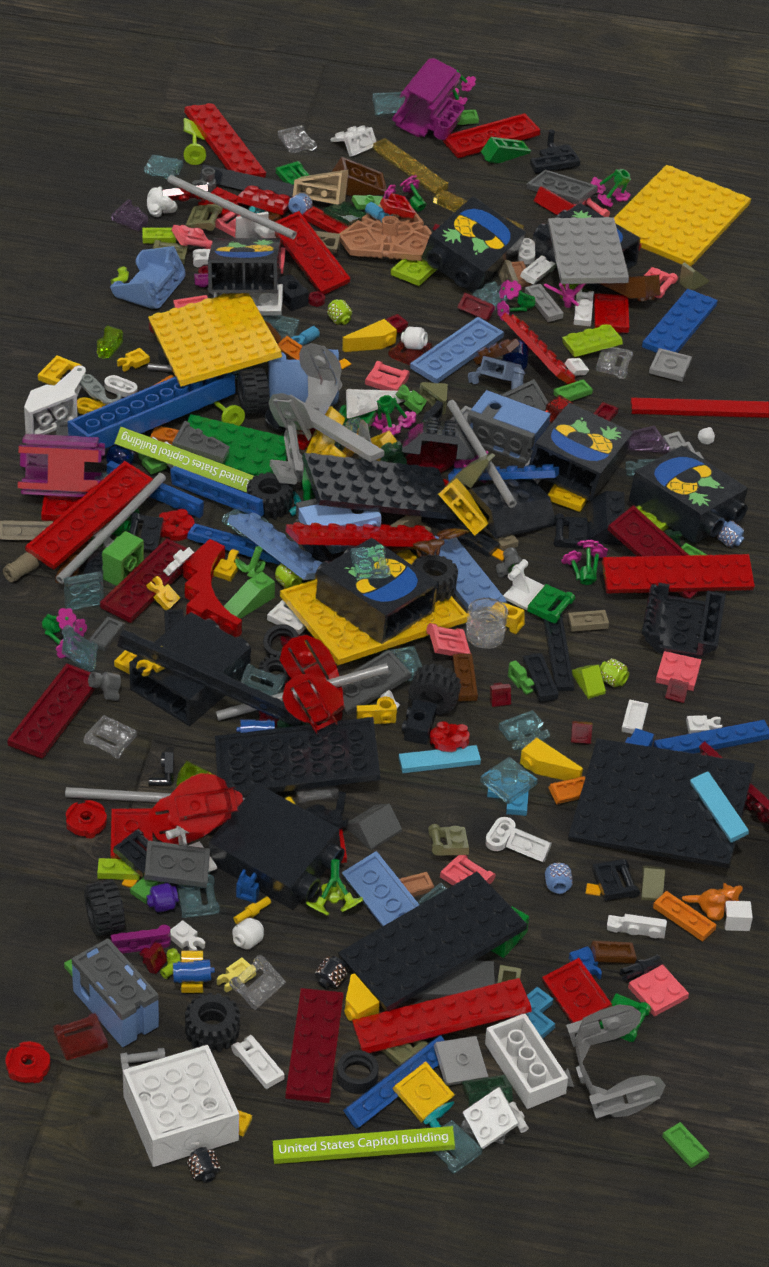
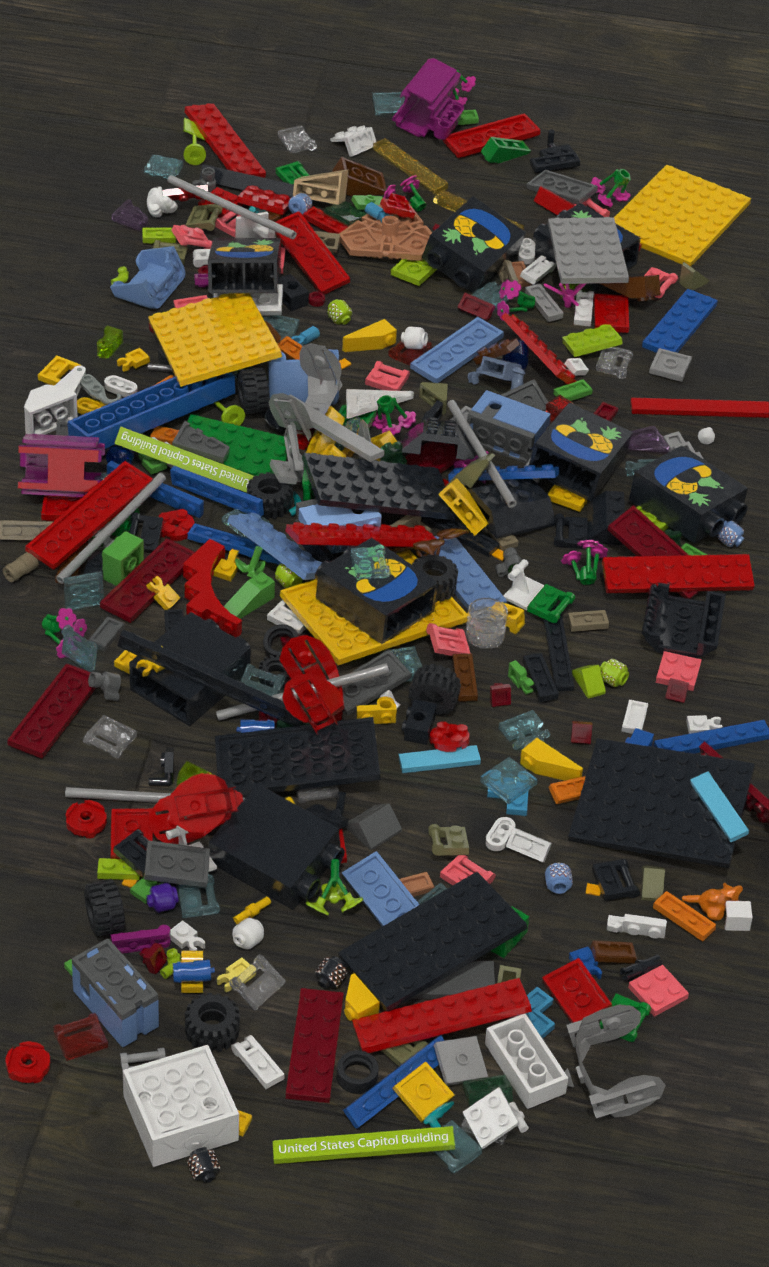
white plate [163,547,194,576] -> none
blue plate [236,869,259,903] -> none
dark red tile [385,314,408,334] -> none
bright green plate [395,384,427,415] -> none
bright green plate [662,1122,709,1168] -> none

